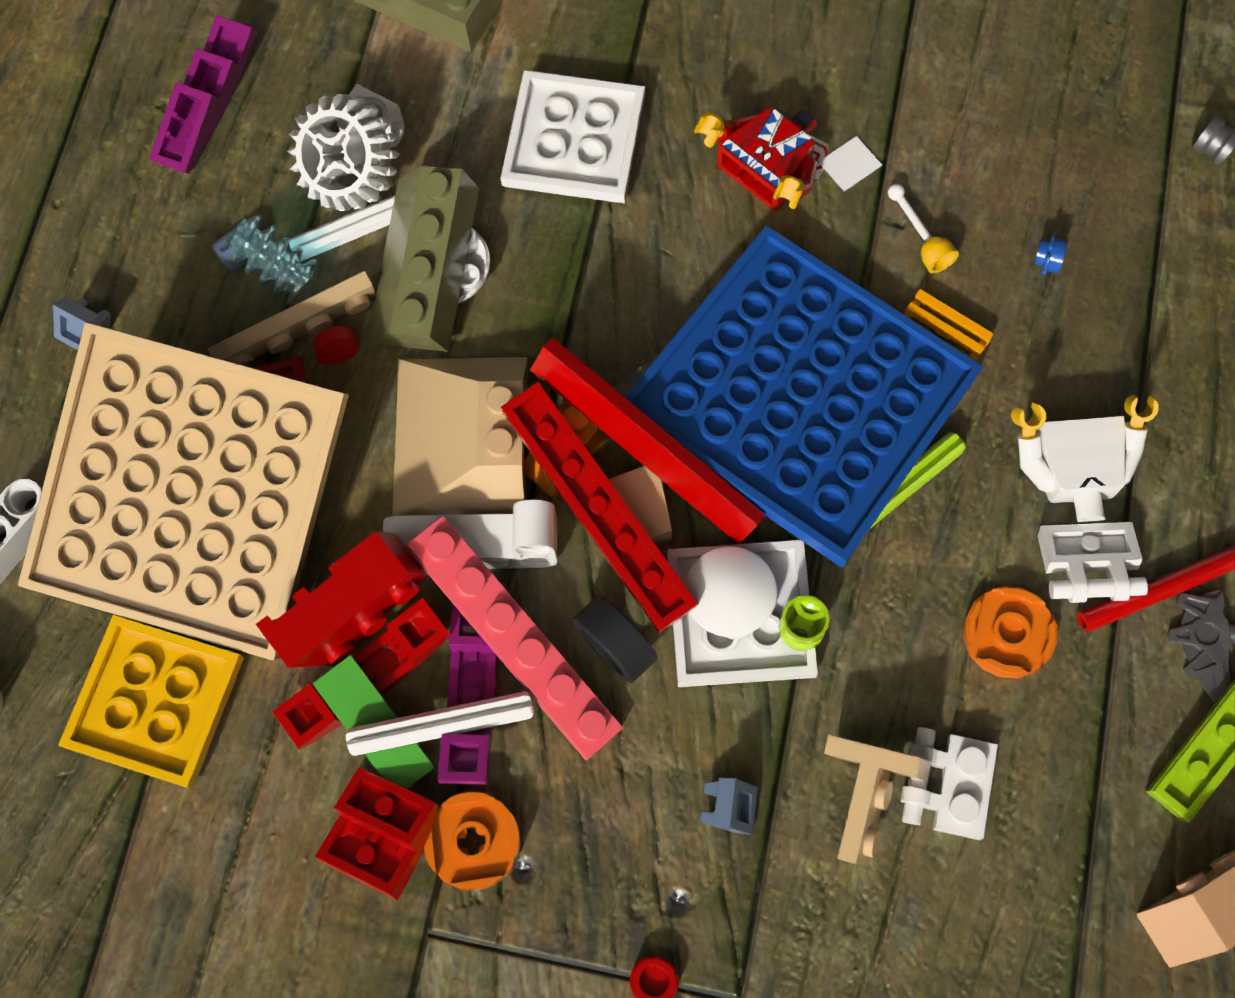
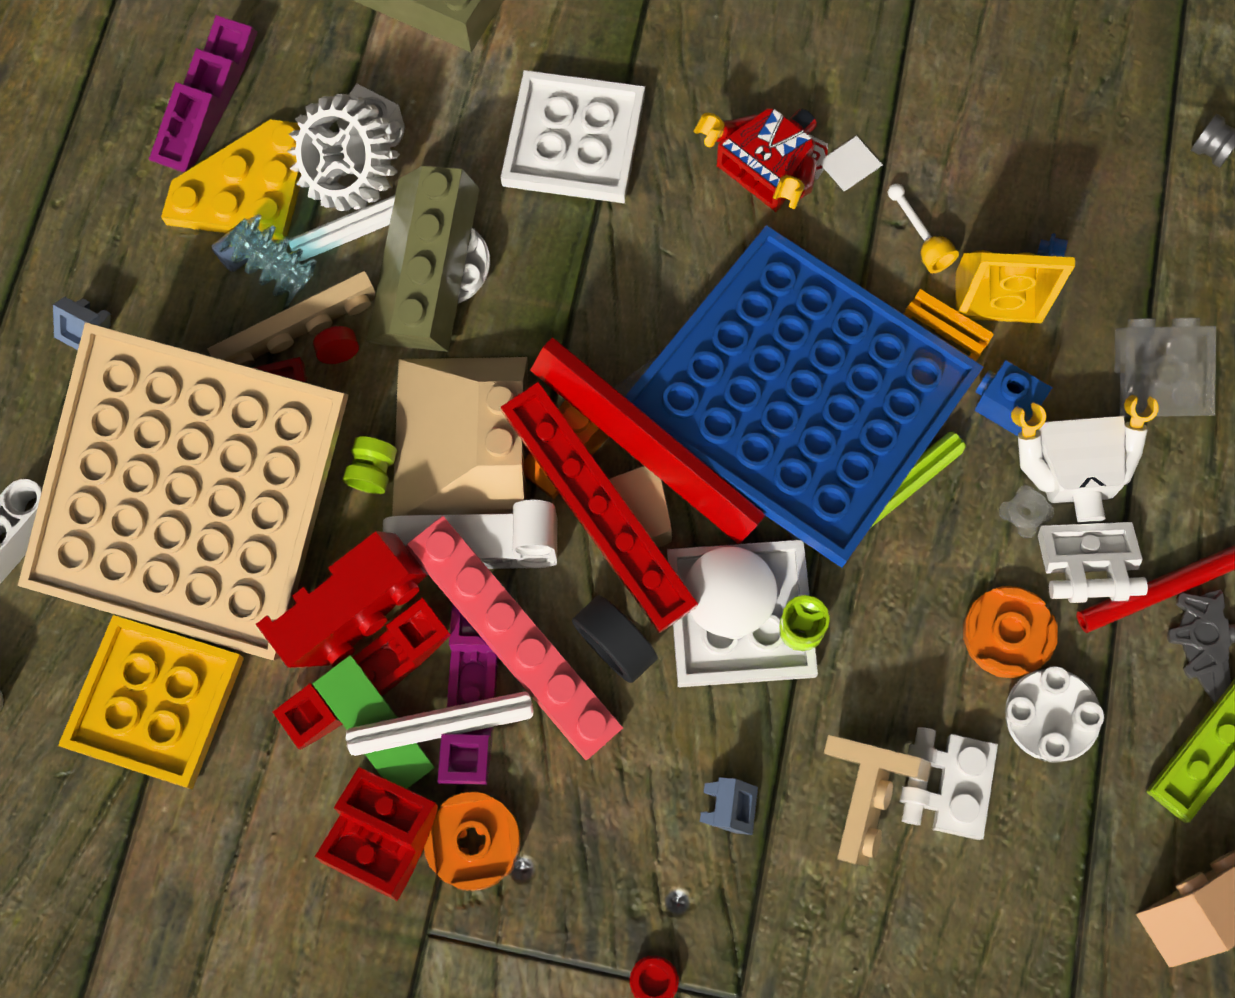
none -> yellow plate [161,119,302,241]
none -> lime wheel [342,436,397,494]
none -> yellow slope [955,250,1075,323]
none -> blue brick [974,360,1052,436]
none -> clear plate [999,485,1054,538]
none -> white dish [1005,666,1104,763]
none -> clear plate [1115,318,1216,417]

